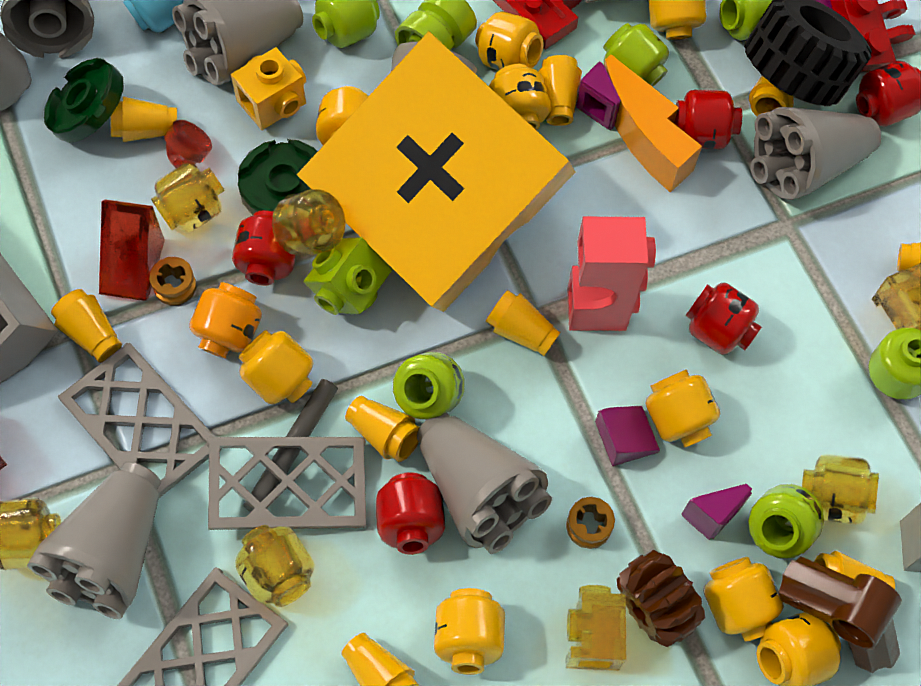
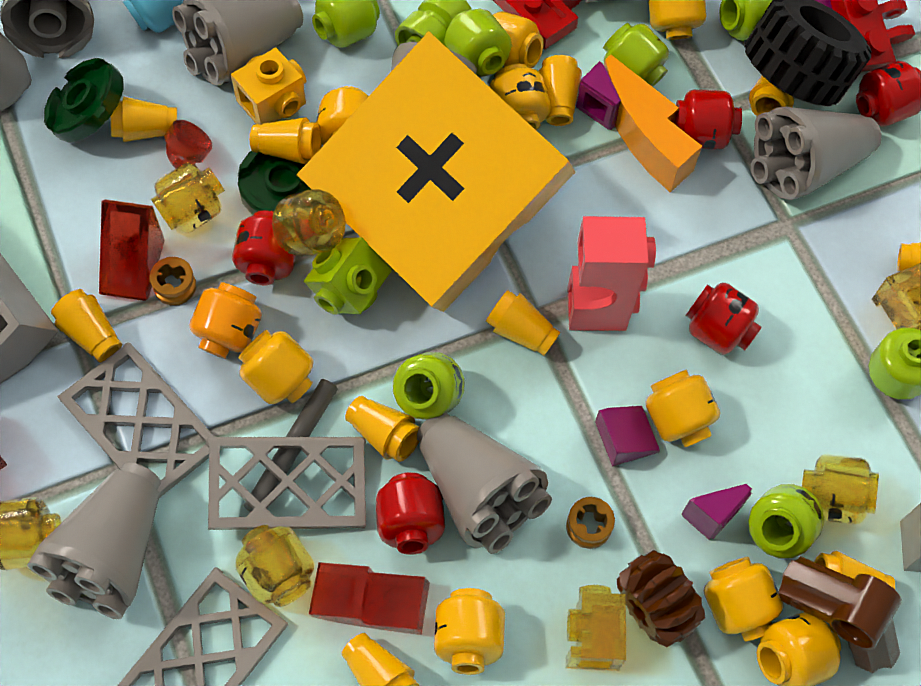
none -> yellow cone [249,117,322,164]
none -> clear red slope [309,562,430,635]
none -> lime head [444,8,512,77]

